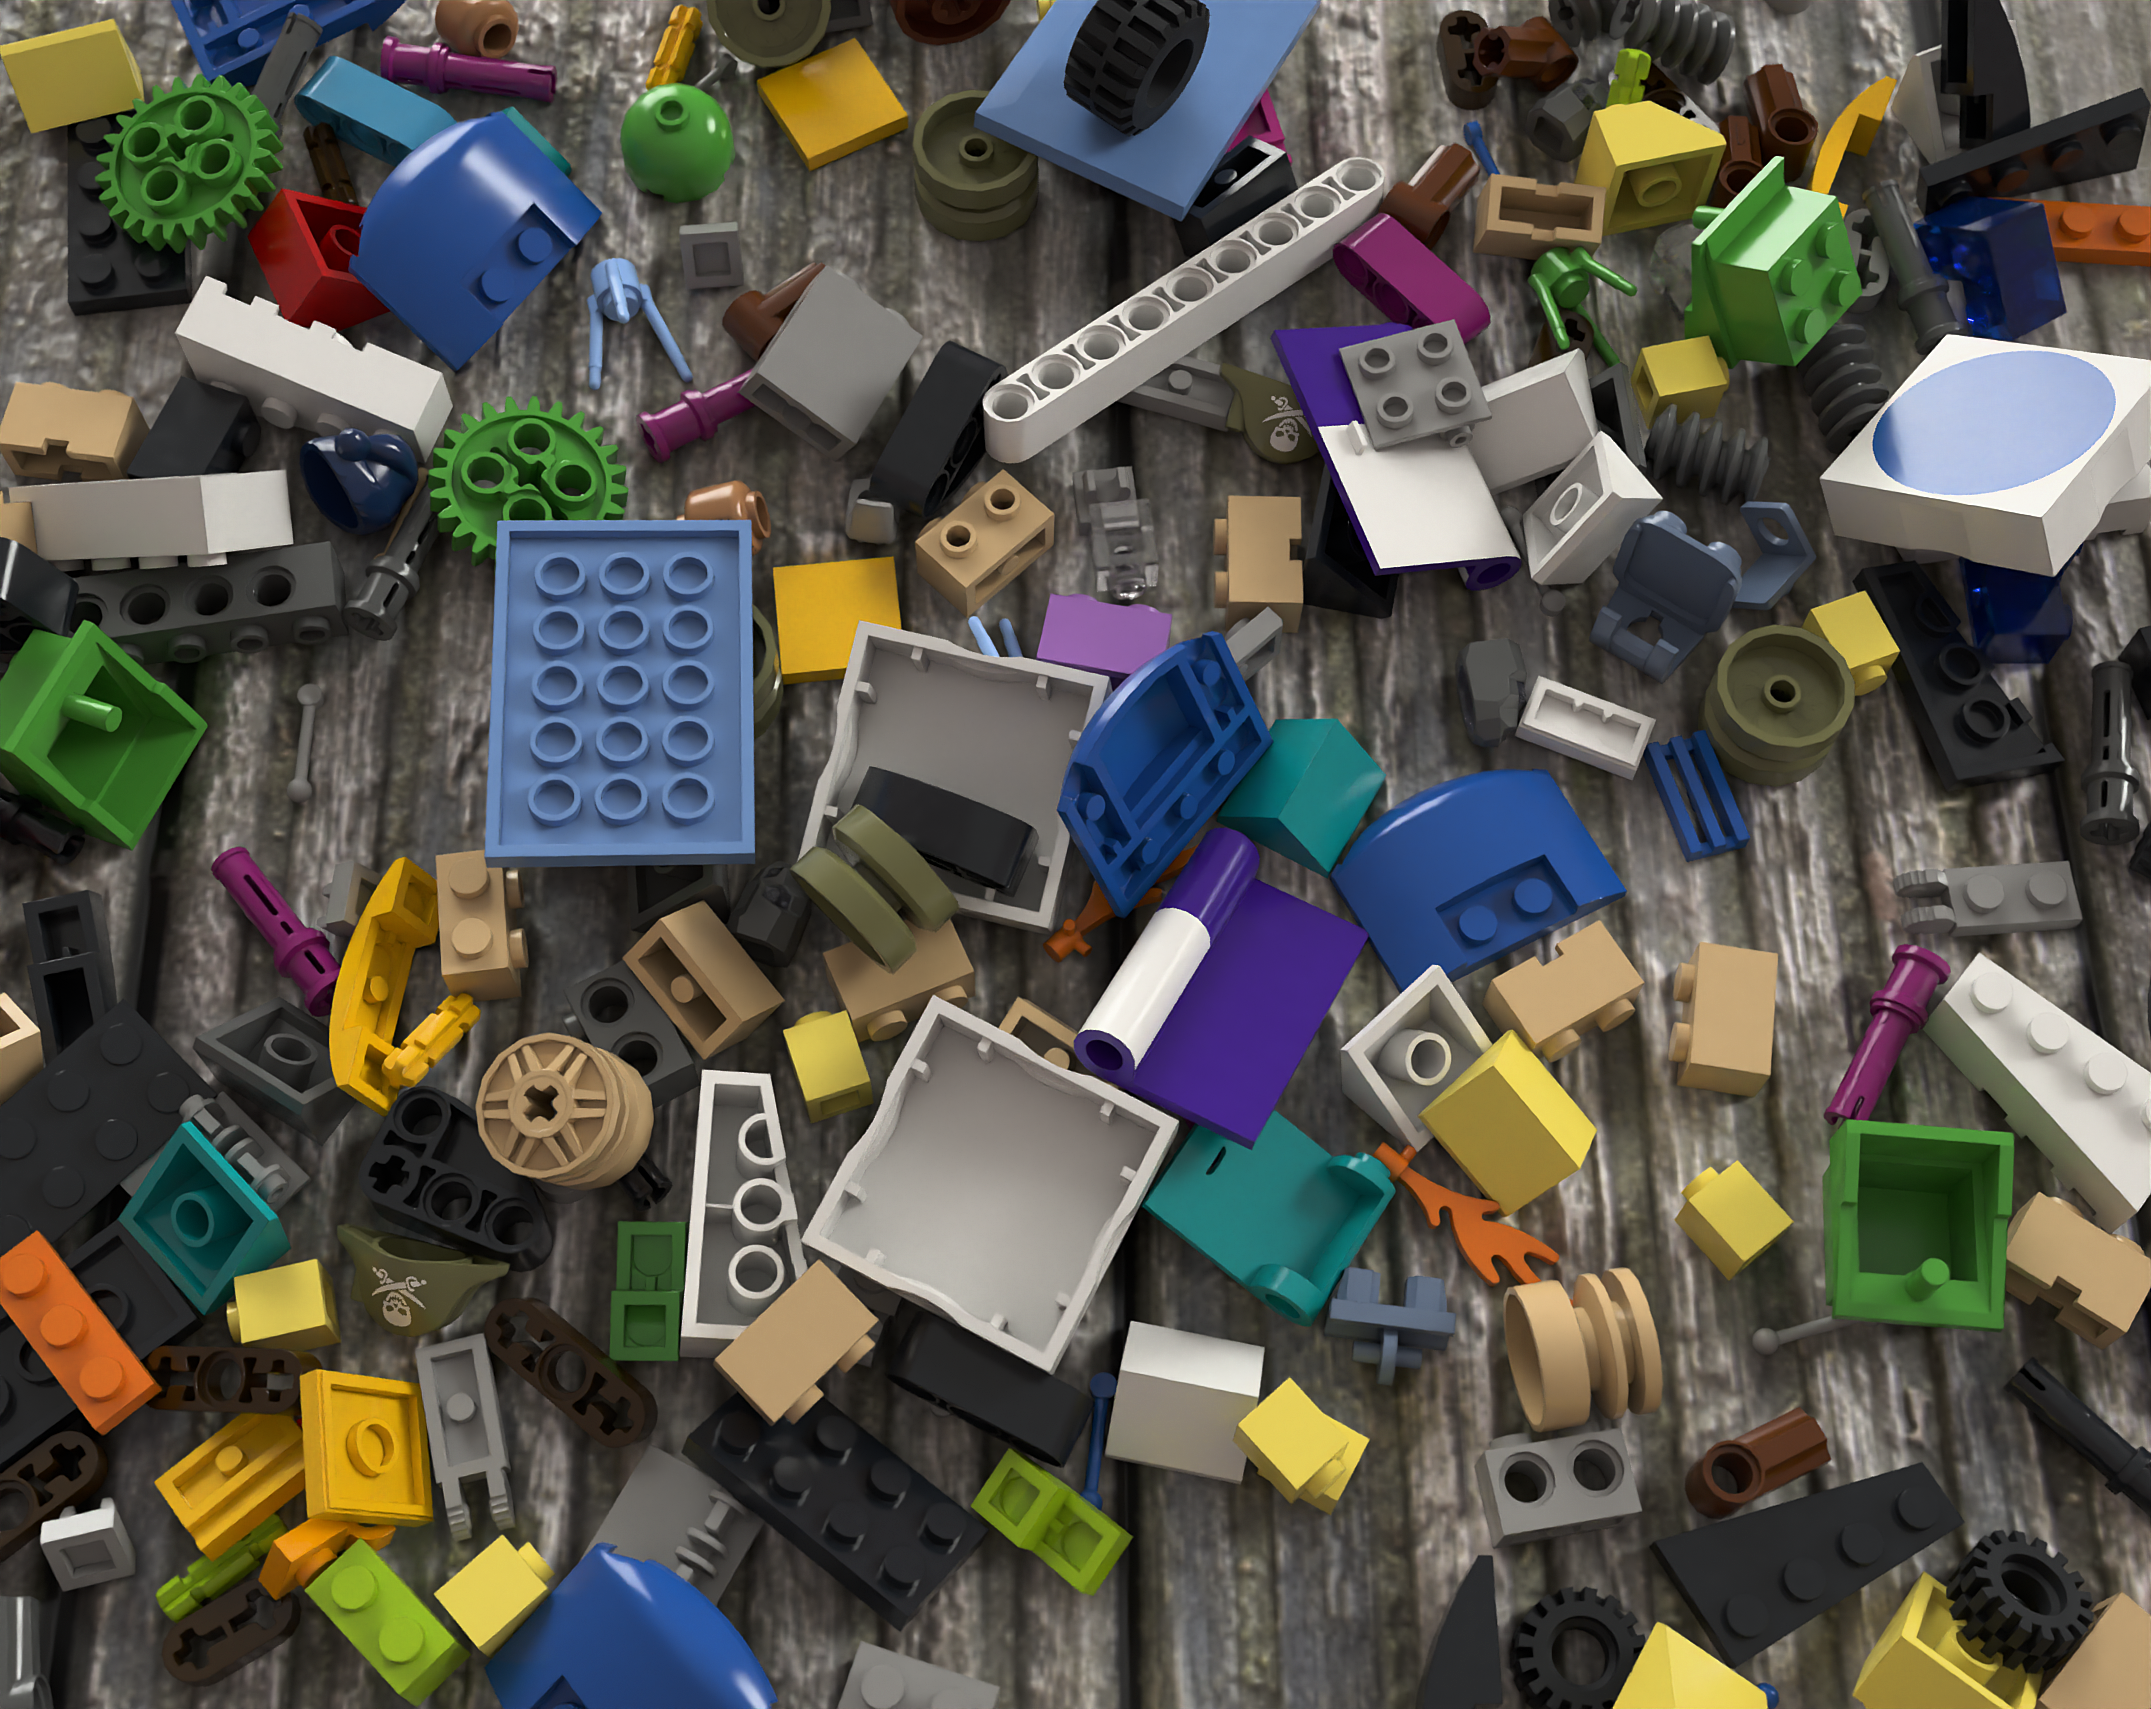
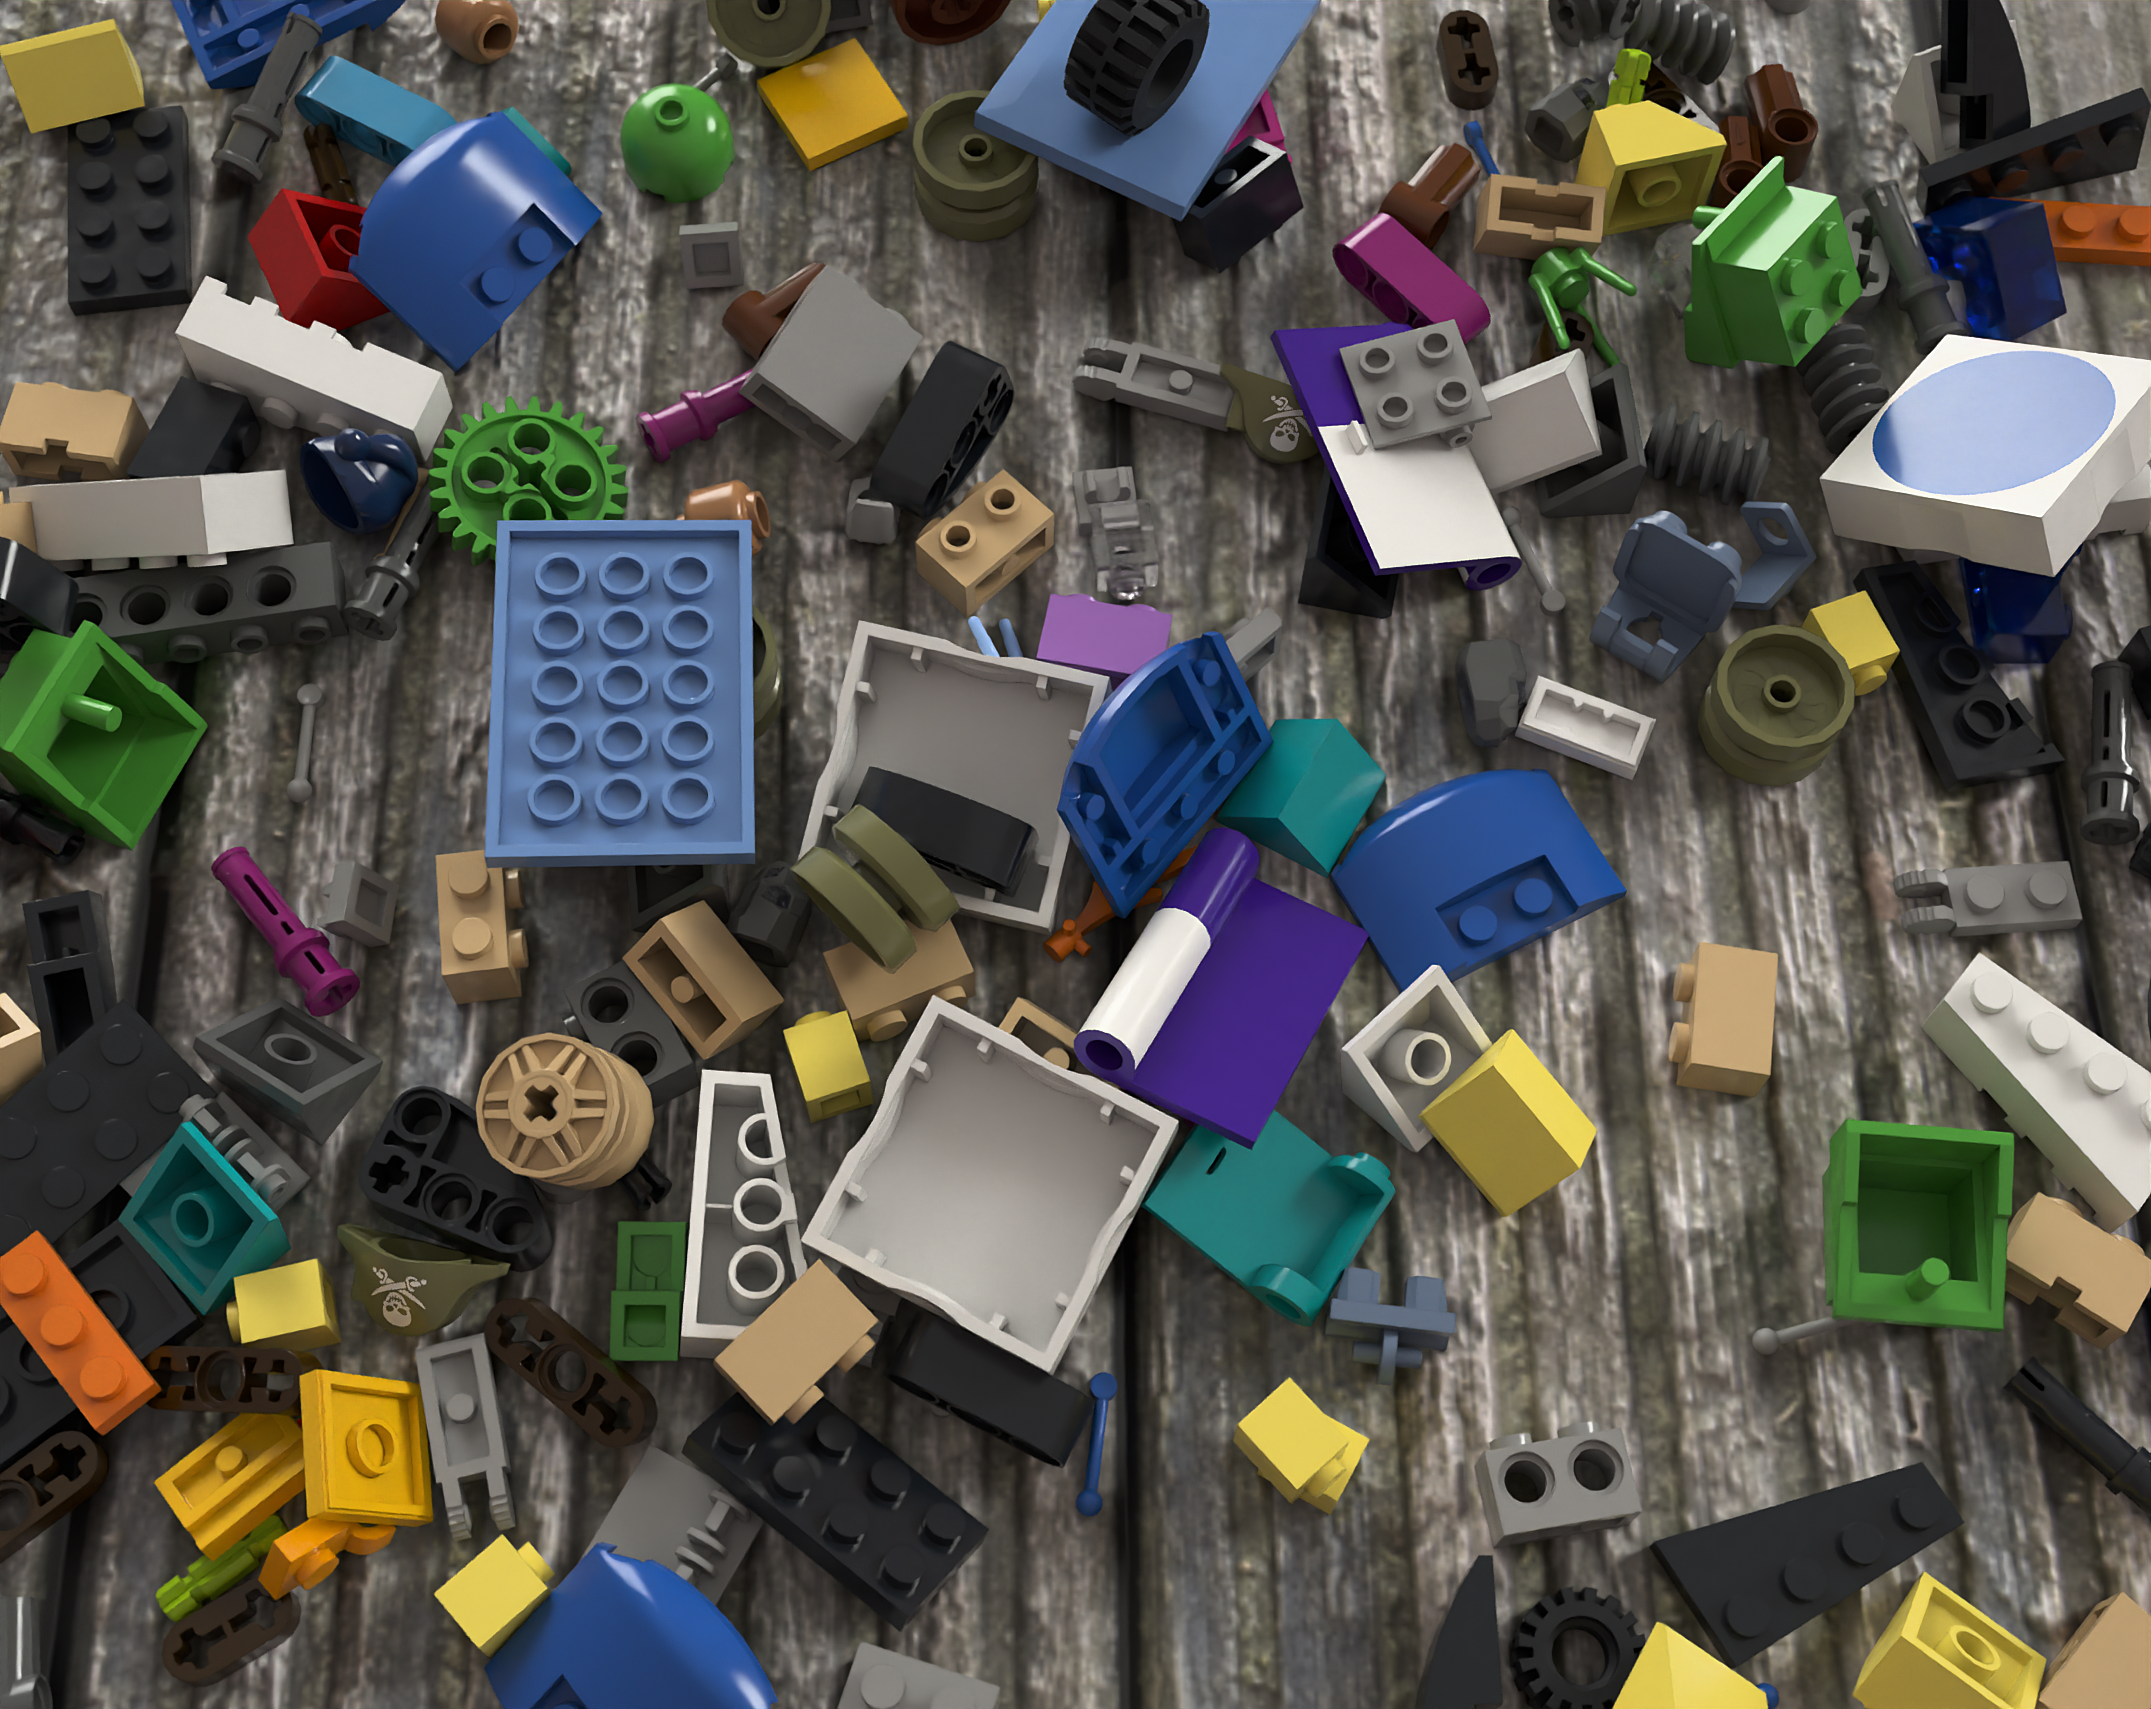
light grey tile [40,1497,136,1592] -> none
bright green gear [95,73,284,253] -> none
lime brick [304,1537,471,1707] -> none
yellow slope [329,856,439,1117] -> none
magenta pin [380,36,557,103] -> none
yellow axle [382,993,481,1090] -> none
light blue plant [587,258,693,390] -> none
yellow axle [645,4,703,90] -> none
yellow tile [773,556,902,685] -> none
lime slope [970,1447,1133,1596] -> none
white beam [983,157,1385,464] -> none
white slope [1105,1321,1265,1484] -> none
tan brick [1213,495,1303,633] -> none
orange piece [1372,1142,1573,1304] -> none
reddish brown piece [1472,16,1579,93] -> none
tan brick [1482,920,1645,1062] -> none
tan wheel [1503,1267,1663,1433] -> none
white slope [1522,431,1663,585] -> none
light yellow brick [1630,335,1730,429] -> none
blue tile [1643,729,1750,862] -> none
light yellow brick [1674,1160,1794,1281] -> none
reddish brown piece [1685,1406,1831,1519] -> none
yellow slope [1805,76,1897,219] -> none
magenta pin [1823,944,1951,1129] -> none
black tyre [1946,1530,2094,1673] -> none

